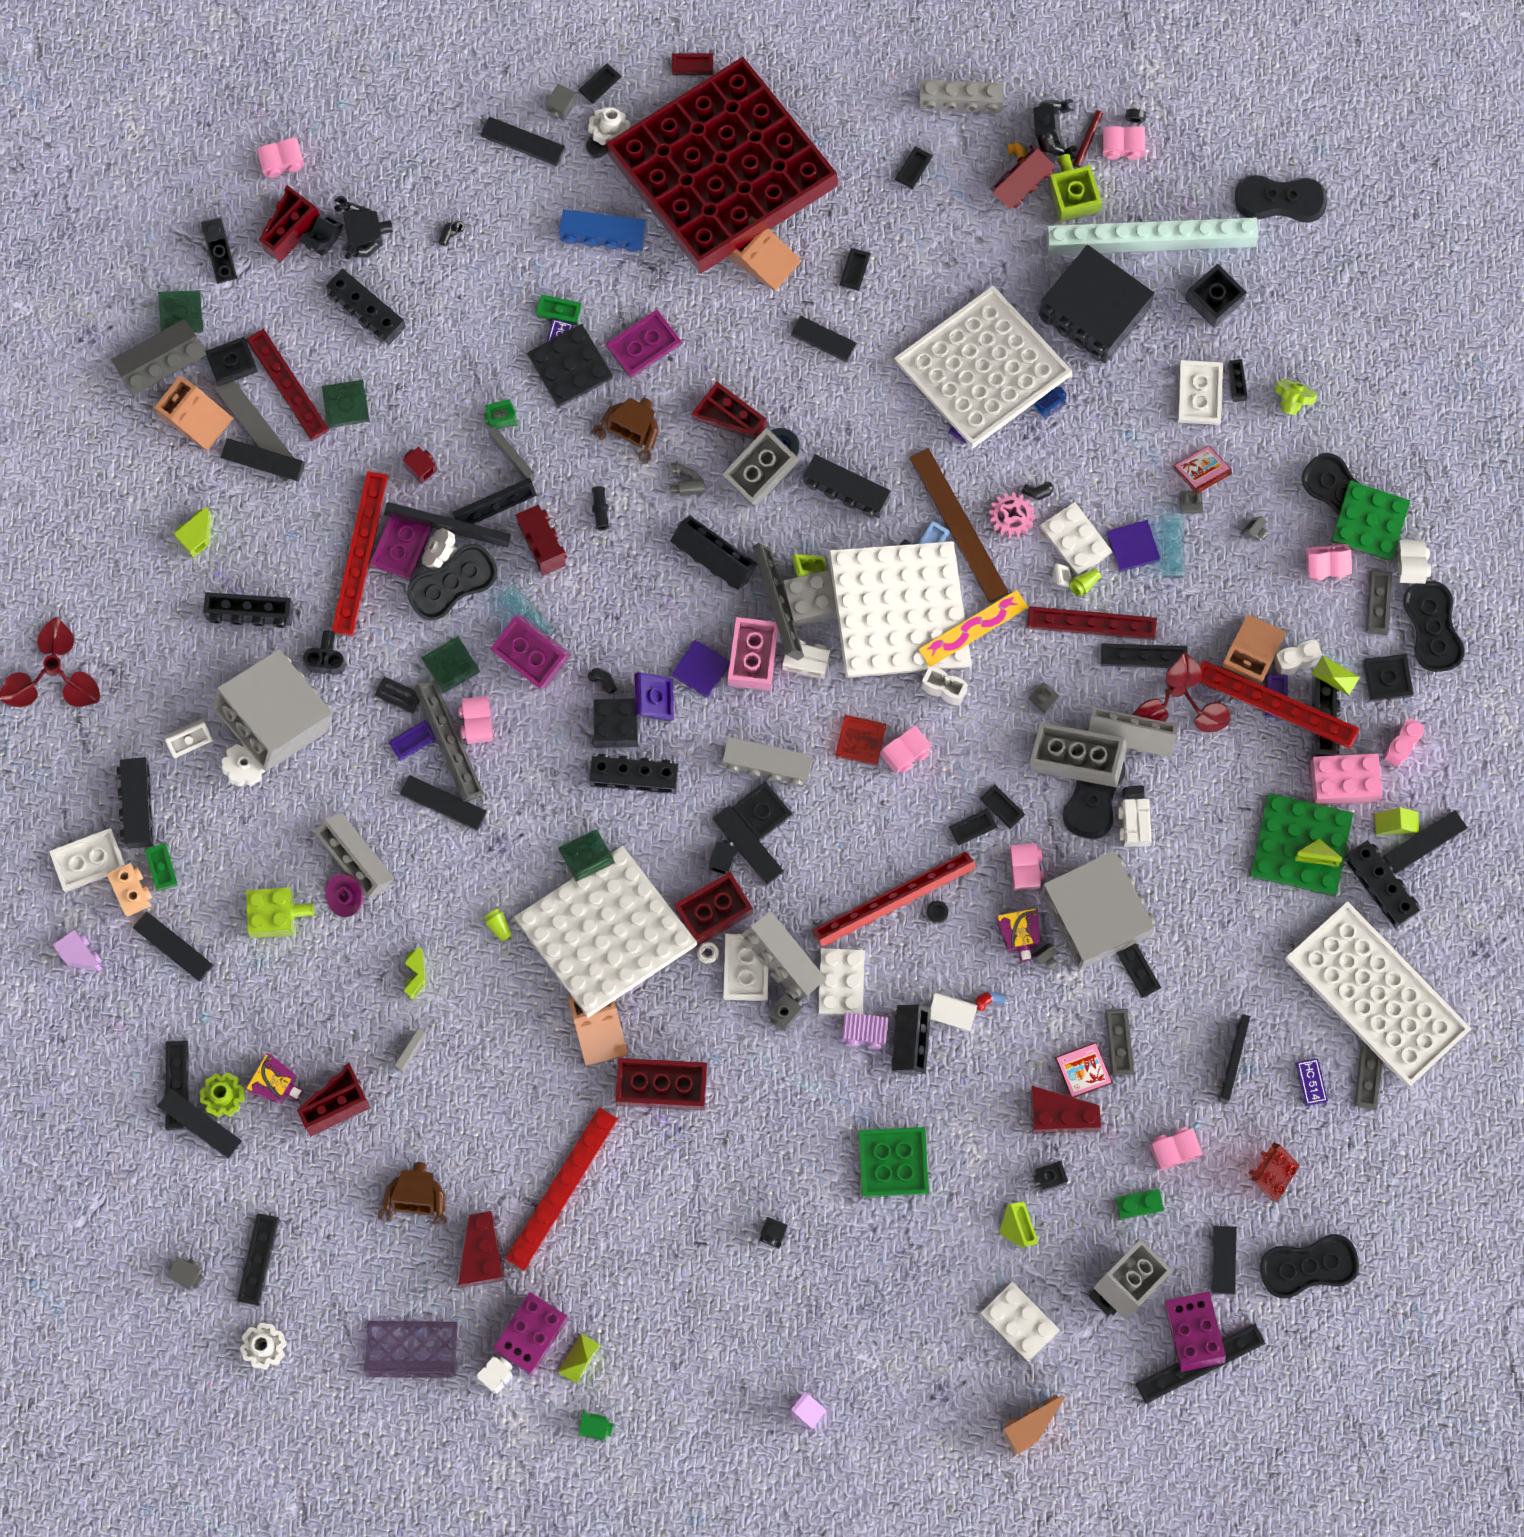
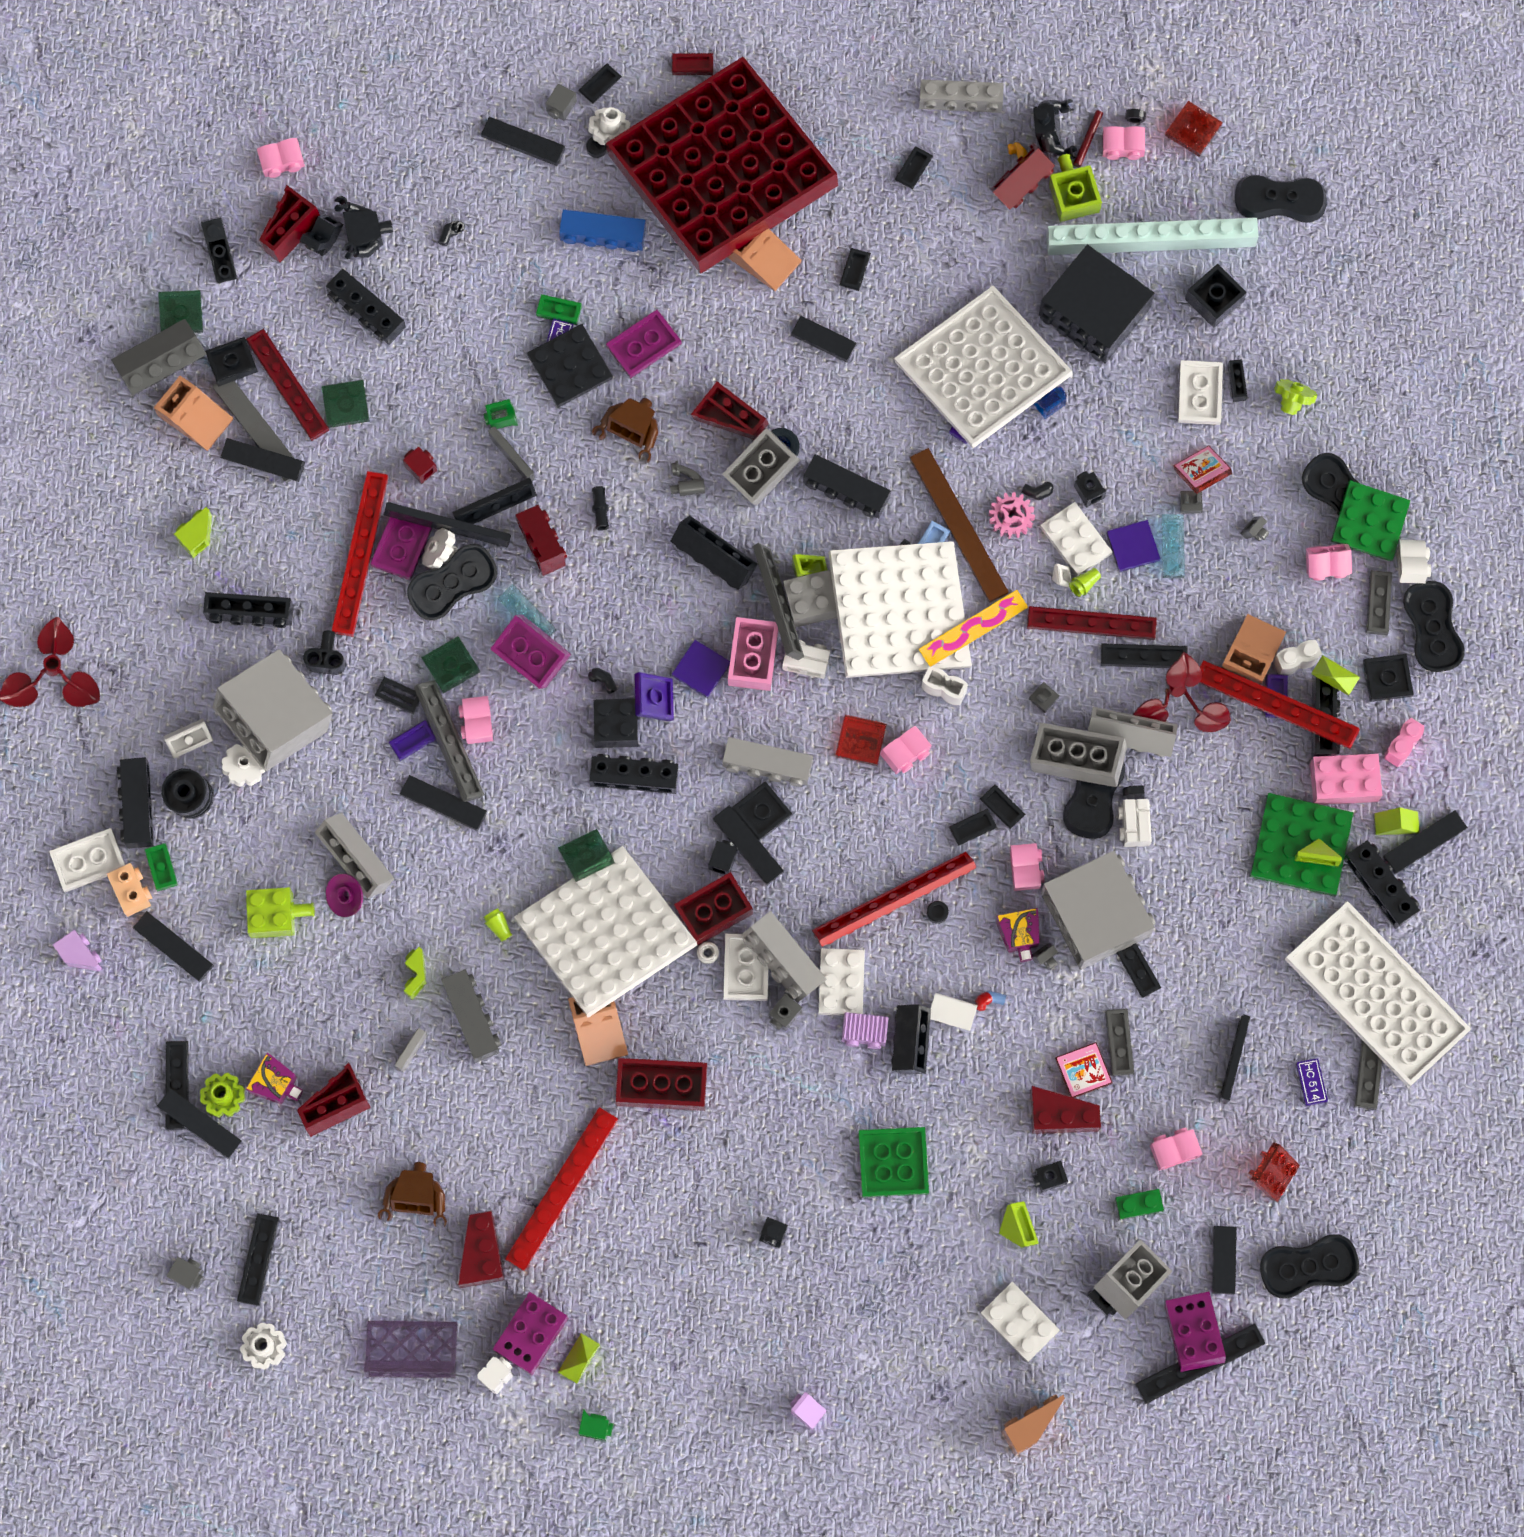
none -> black wheel [161,768,214,819]
none -> dark grey brick [441,969,502,1063]
none -> black brick [1074,471,1107,508]
none -> clear red plate [1165,101,1223,157]

